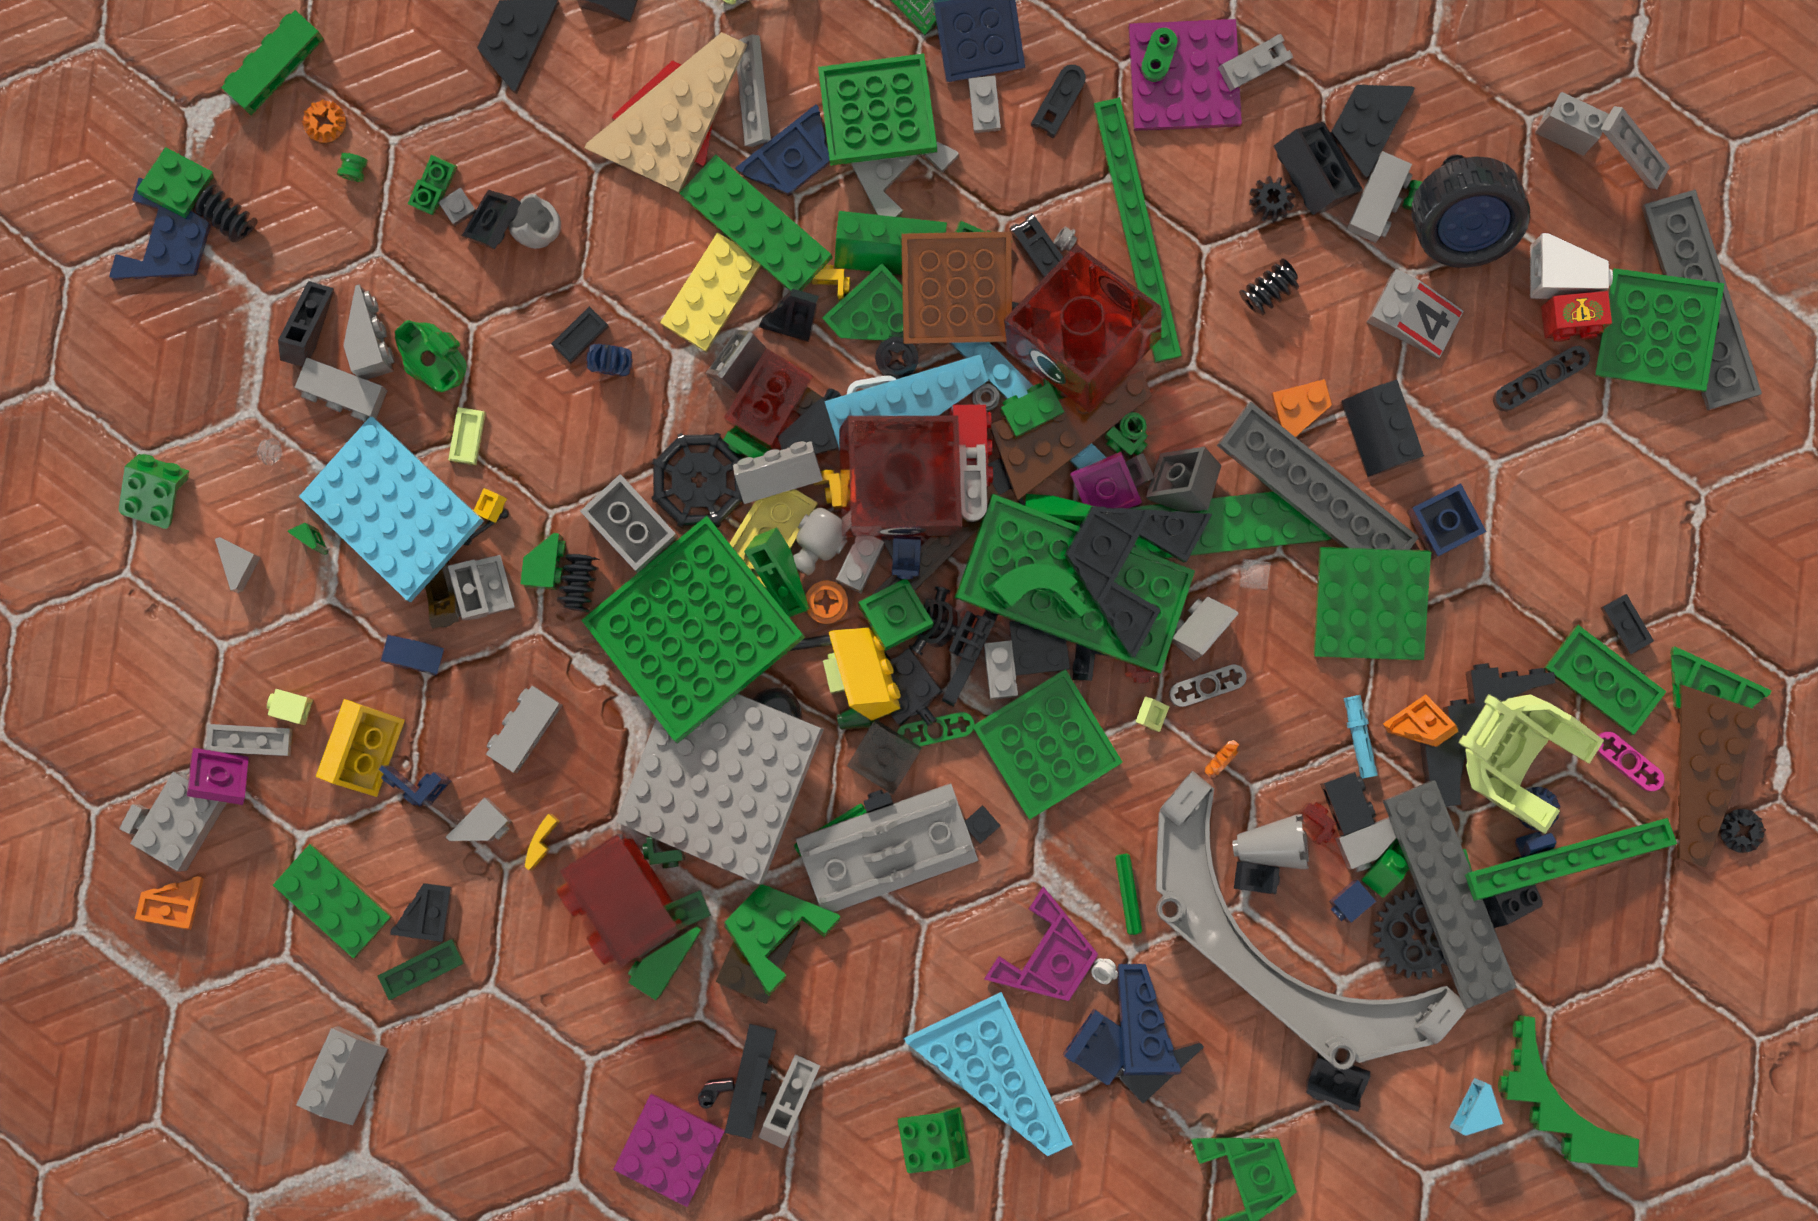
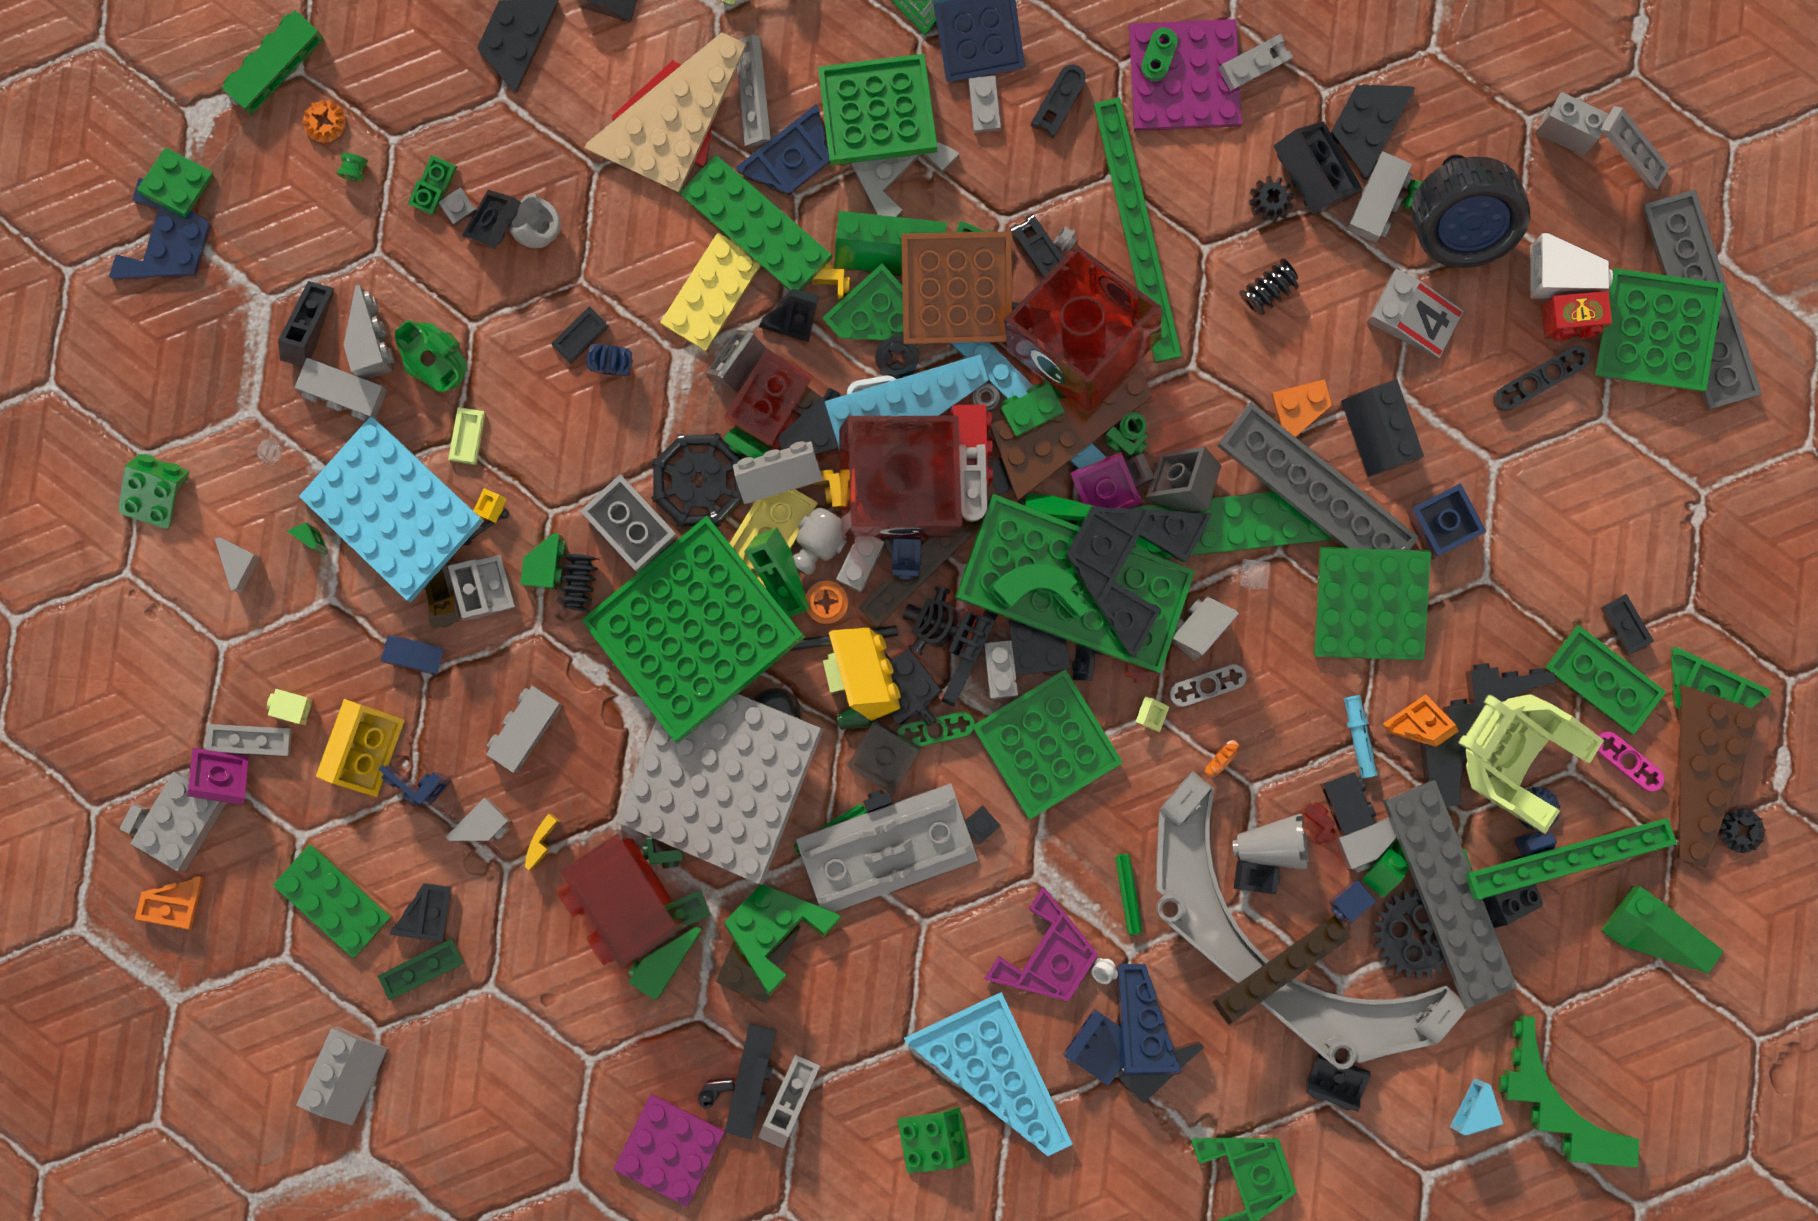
black piece [195,185,258,242] -> none
green plate [858,579,933,651] -> none
none -> dark brown plate [1212,915,1351,1025]
none -> green wedge [1601,886,1724,973]

